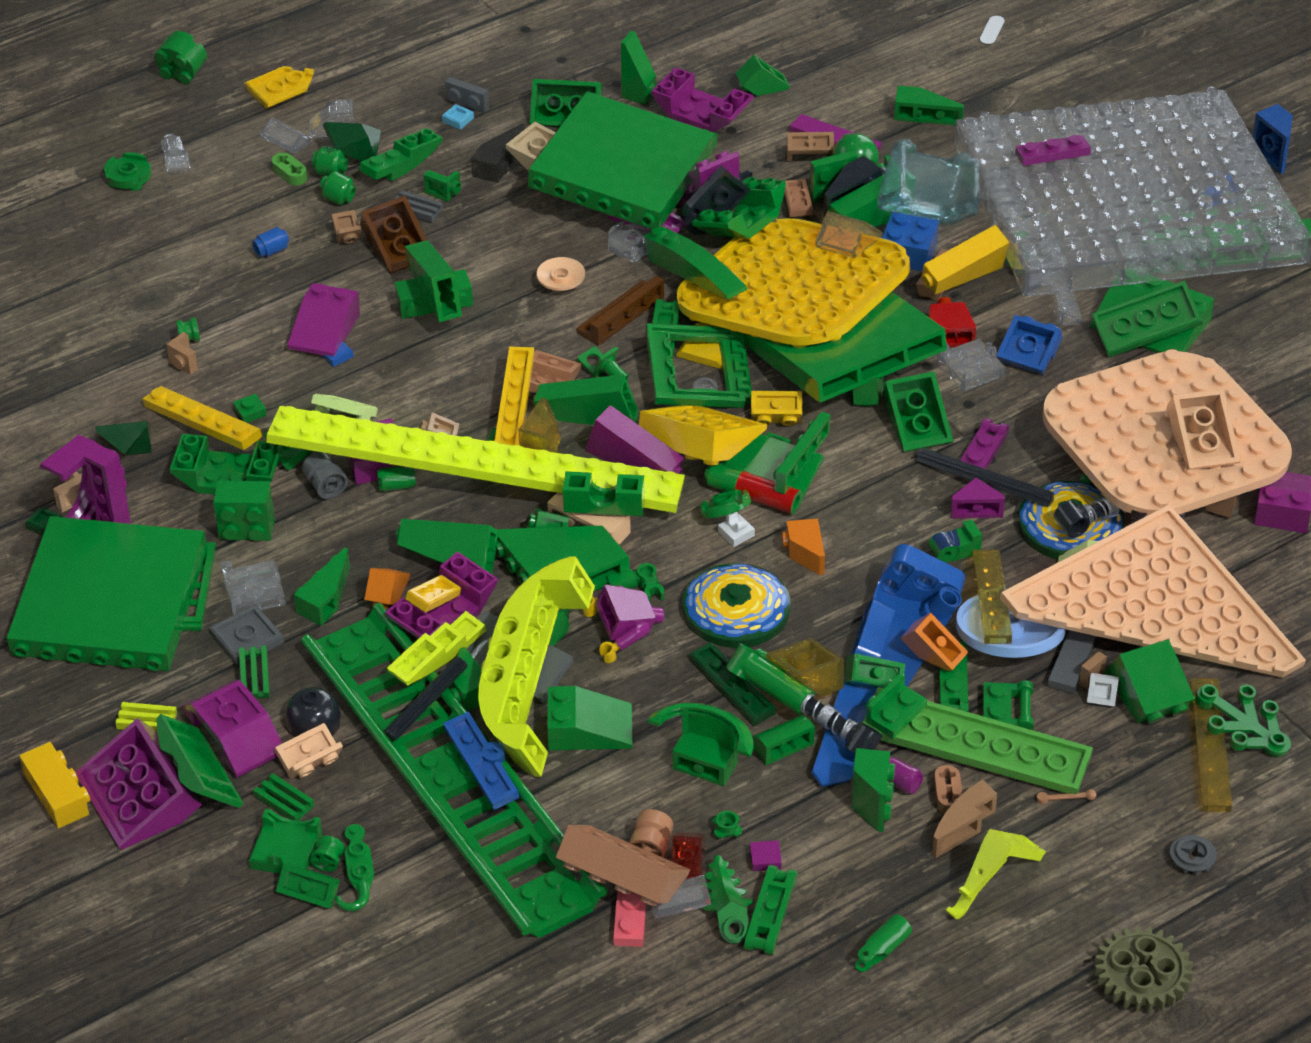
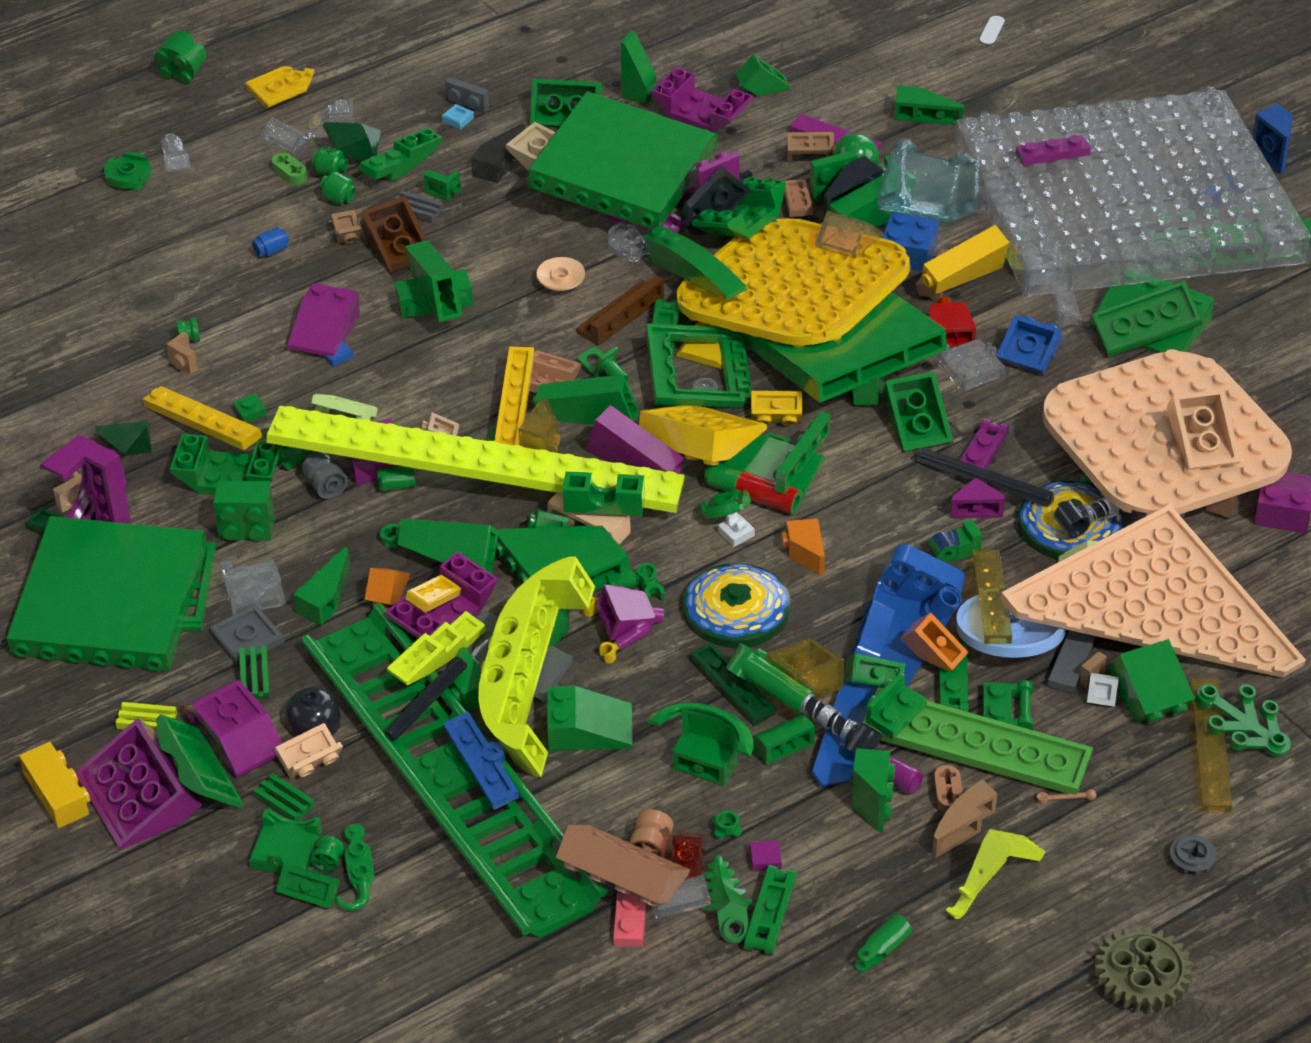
none -> green bush [380,524,400,548]

